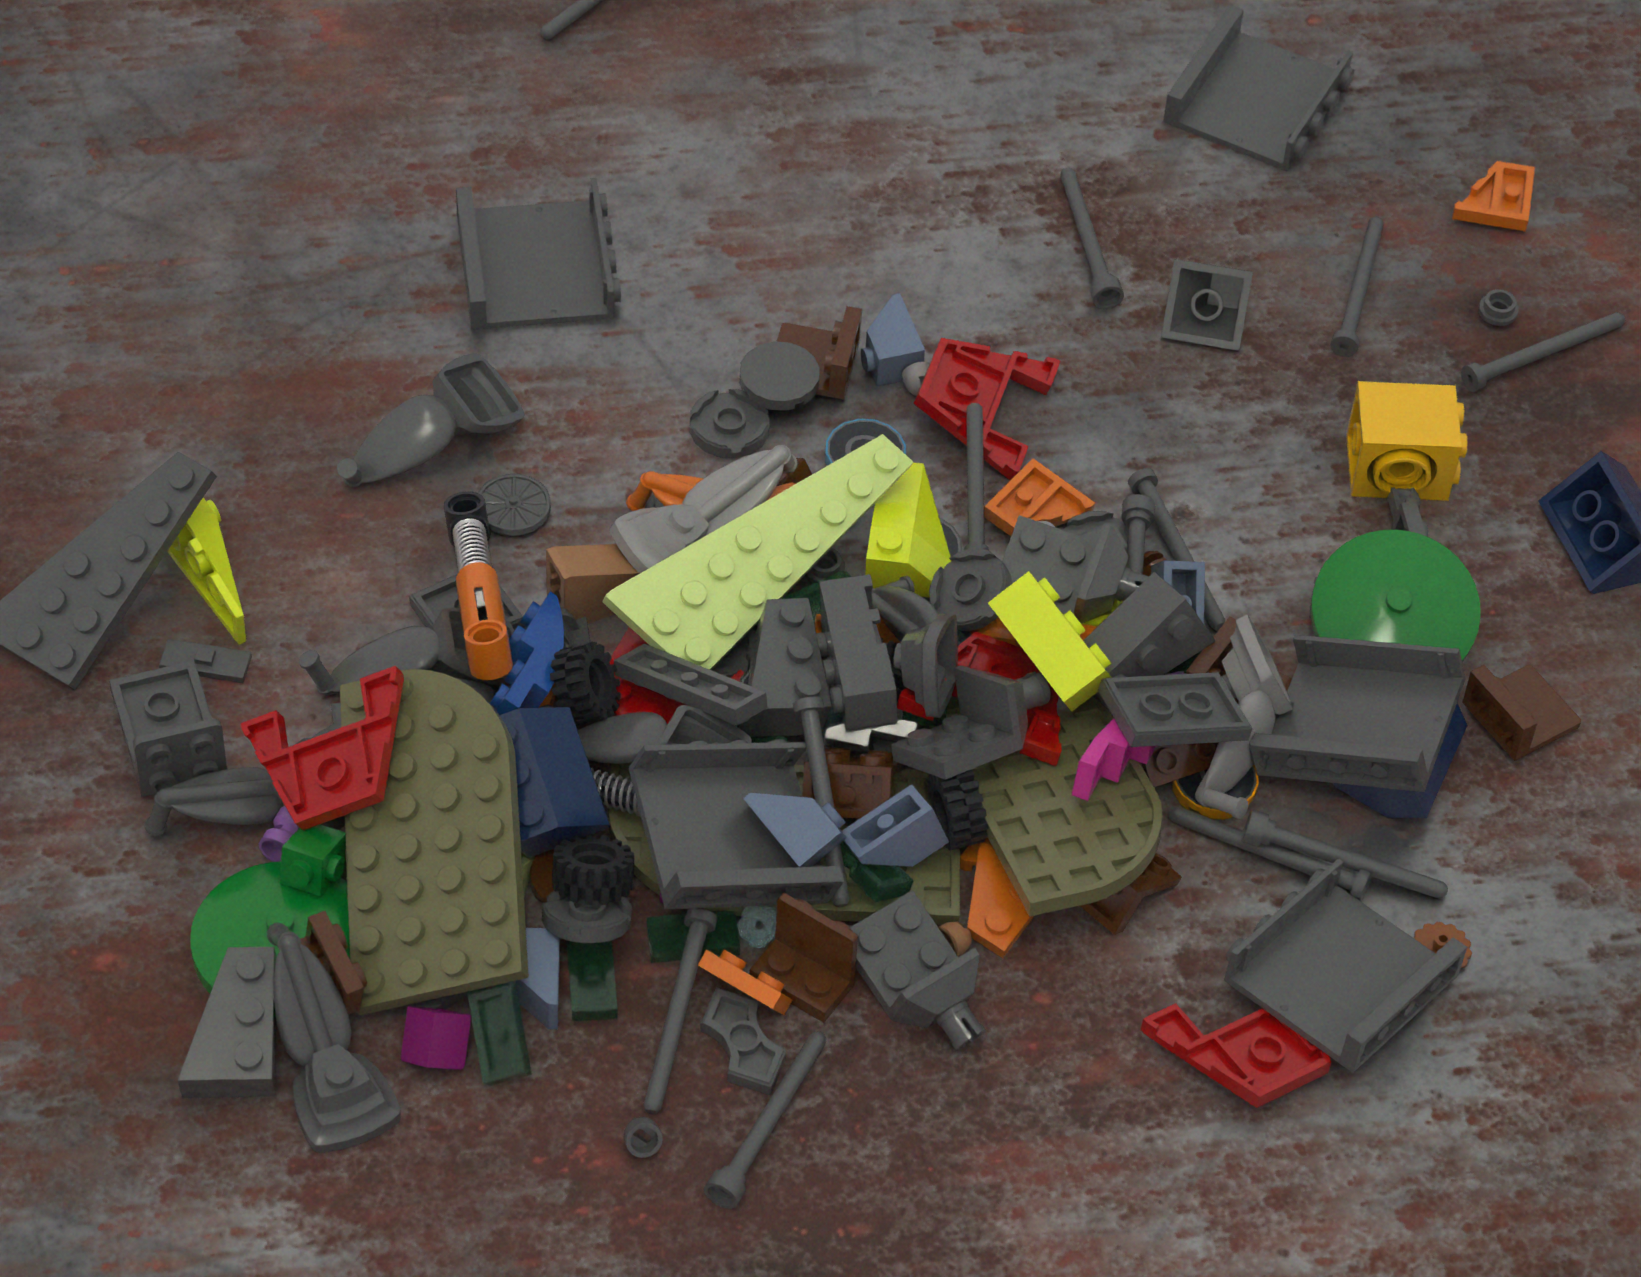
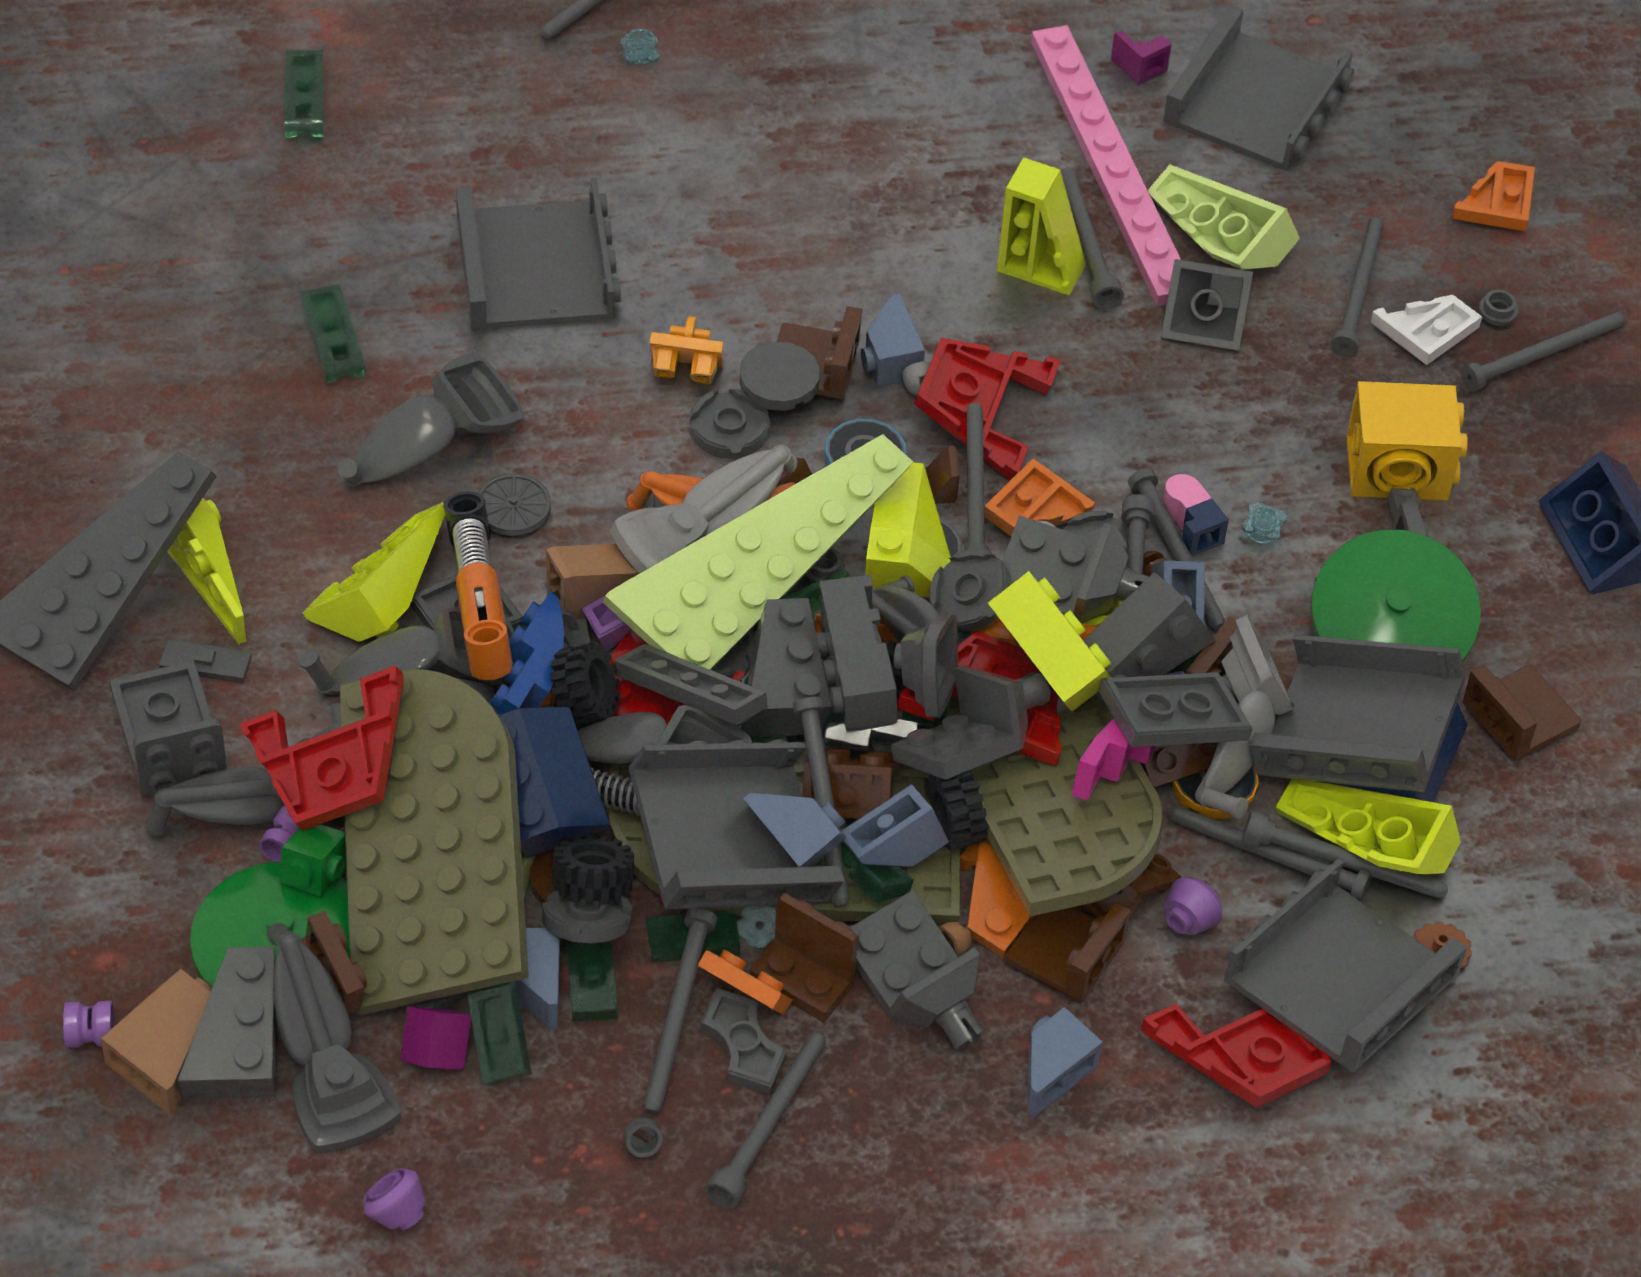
none -> medium lavender wheel [63,1001,115,1048]
none -> medium nougat slope [101,969,212,1115]
none -> clear green plate [284,50,324,137]
none -> clear green plate [300,284,366,383]
none -> neon yellow wedge [302,502,445,642]
none -> medium lavender cone [364,1168,425,1230]
none -> medium lavender slope [581,596,631,653]
none -> clear light blue plate [621,29,660,64]
none -> light orange hips [650,316,725,384]
none -> reddish brown slope [925,445,960,504]
none -> neon yellow wedge [997,157,1086,296]
none -> reddish brown bracket [1005,902,1131,1003]
none -> sand blue slope [1027,1007,1103,1118]
none -> bright pink plate [1031,25,1181,307]
none -> magenta panel [1111,30,1172,85]
none -> yellowish green wedge [1148,164,1300,270]
none -> leg [1163,474,1229,556]
none -> medium lavender cone [1164,877,1222,935]
none -> clear light blue plate [1241,502,1288,543]
none -> neon yellow wedge [1275,779,1461,874]
none -> white wing [1371,295,1482,365]

